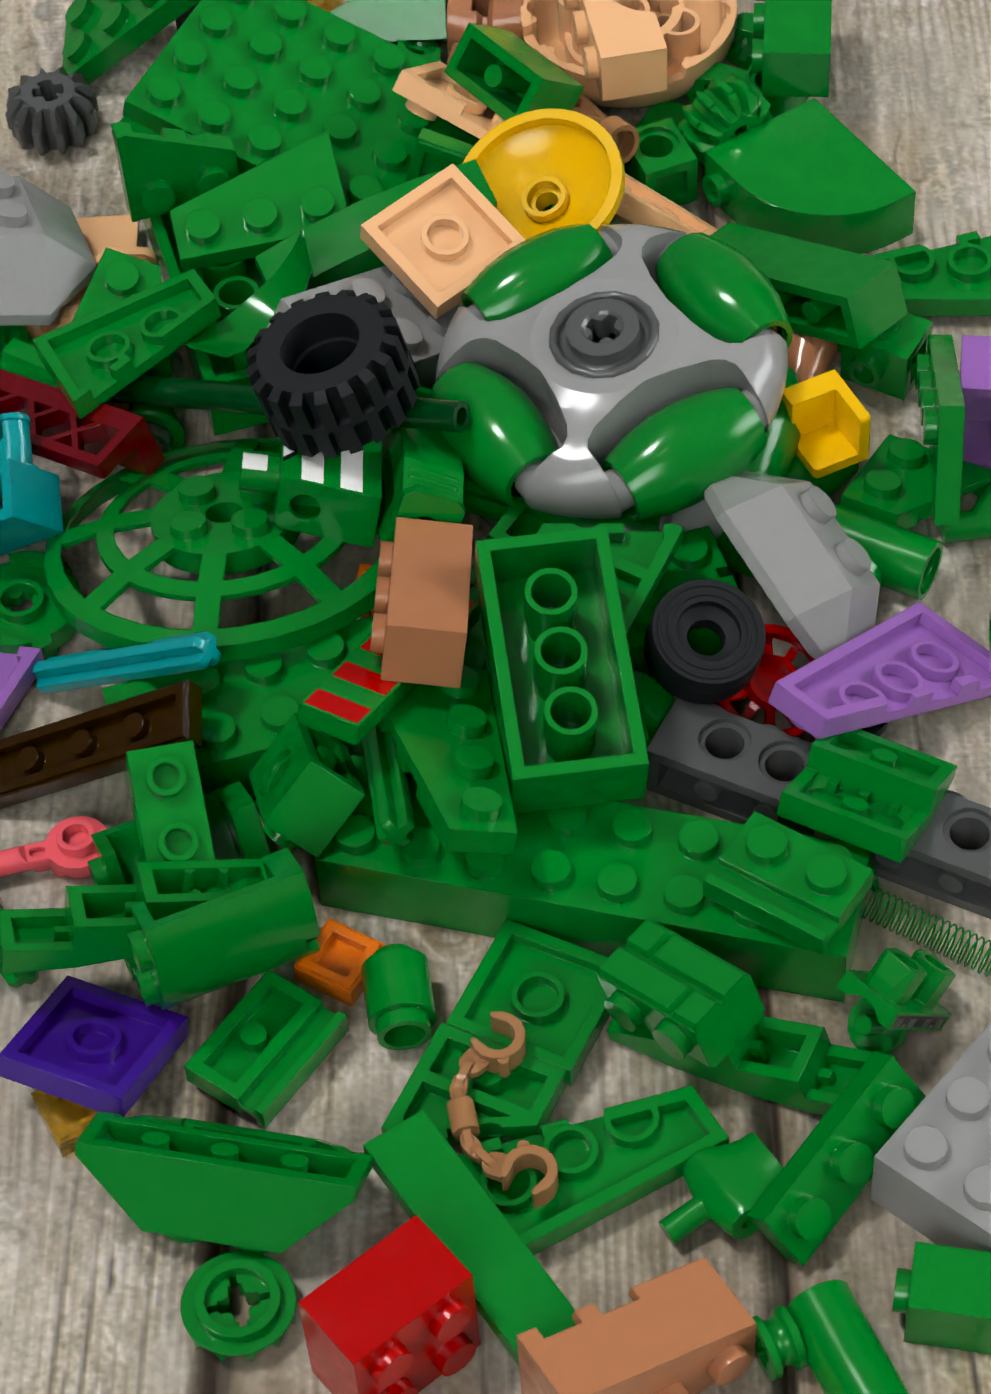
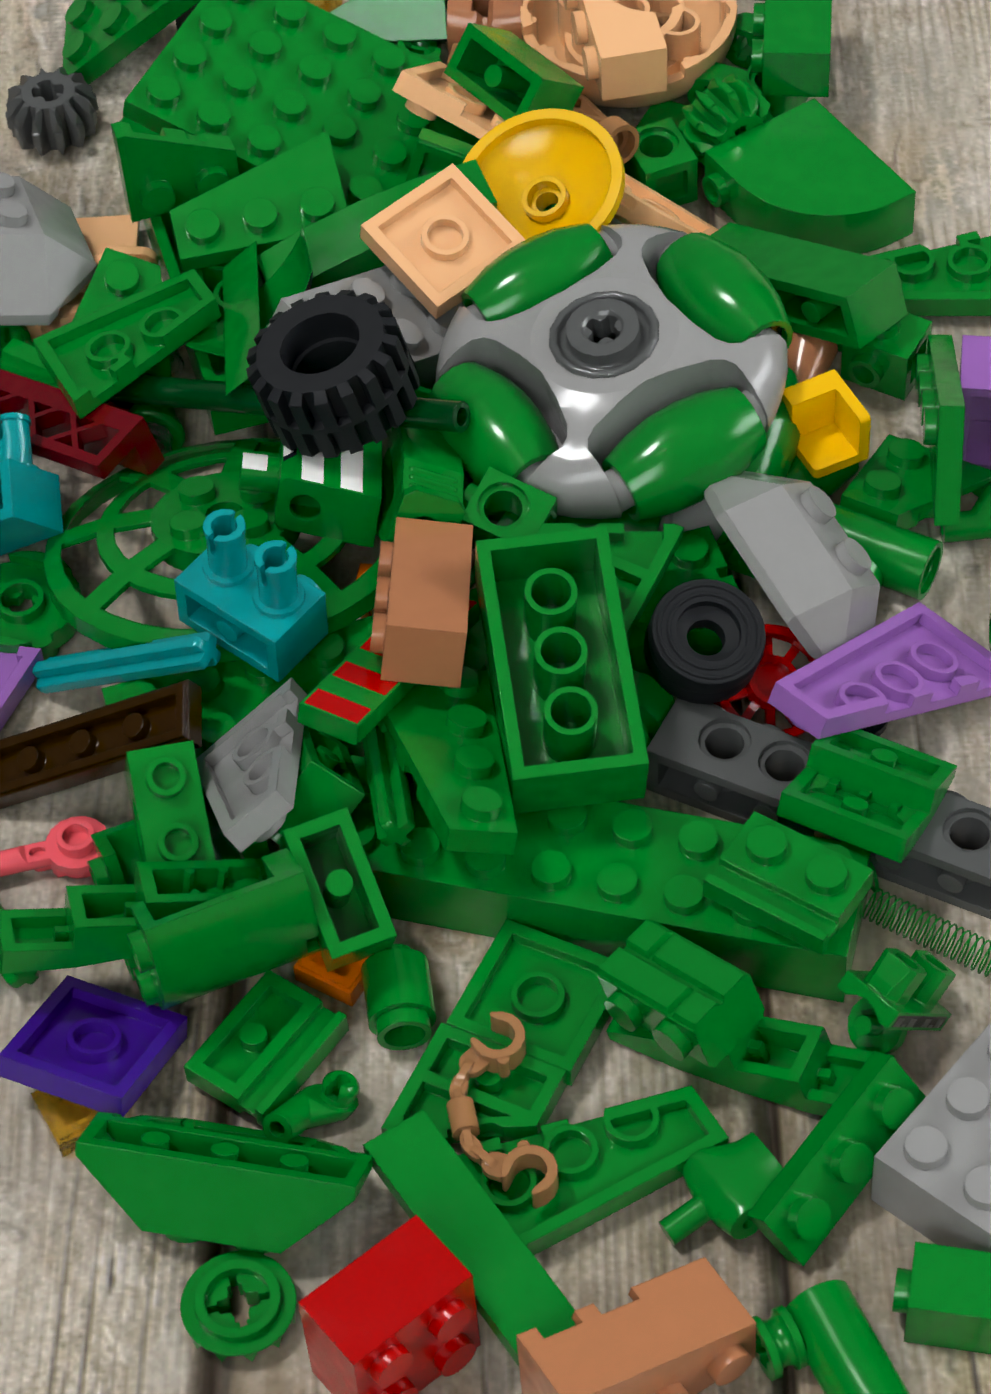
none -> teal brick [174,509,328,682]
none -> light grey wing [196,677,307,853]
none -> green sticker [222,241,260,396]
none -> green arm [262,1070,360,1143]
none -> green brick [279,807,397,972]
none -> green brick [461,467,558,549]

